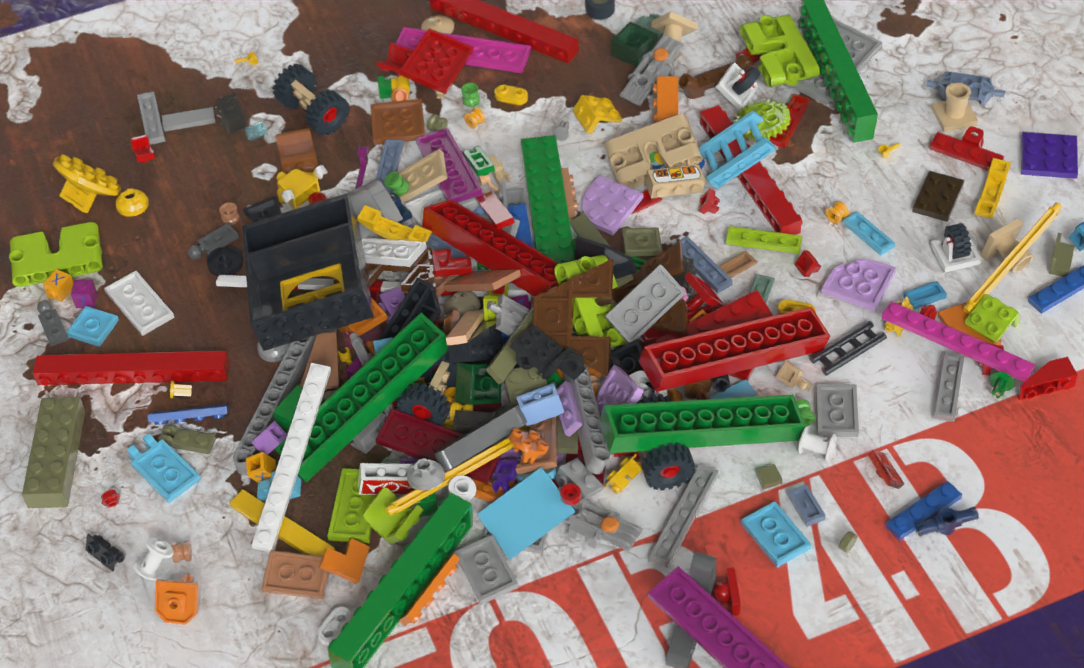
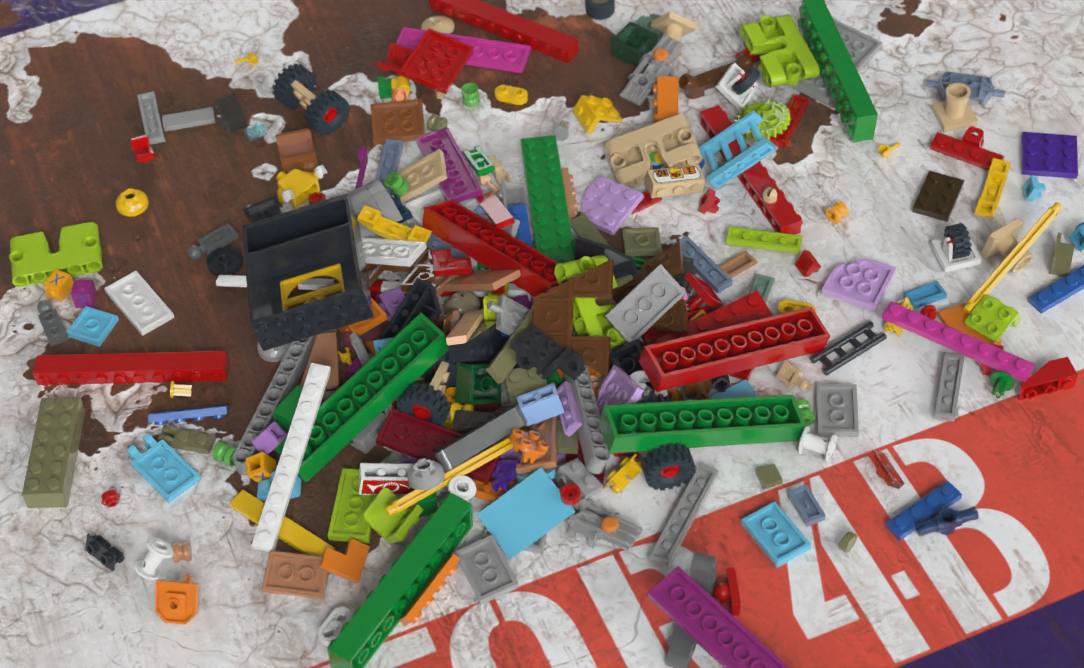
yellow bracket [53,154,121,213] -> none
nougat wheel [219,202,240,225] -> none
light orange wheel [464,107,485,129] -> none
medium azure tile [843,211,895,256] -> none
none -> bright green wheel [212,441,237,467]
none -> tan hinge [763,187,777,203]
none -> medium azure tile [1022,175,1046,202]

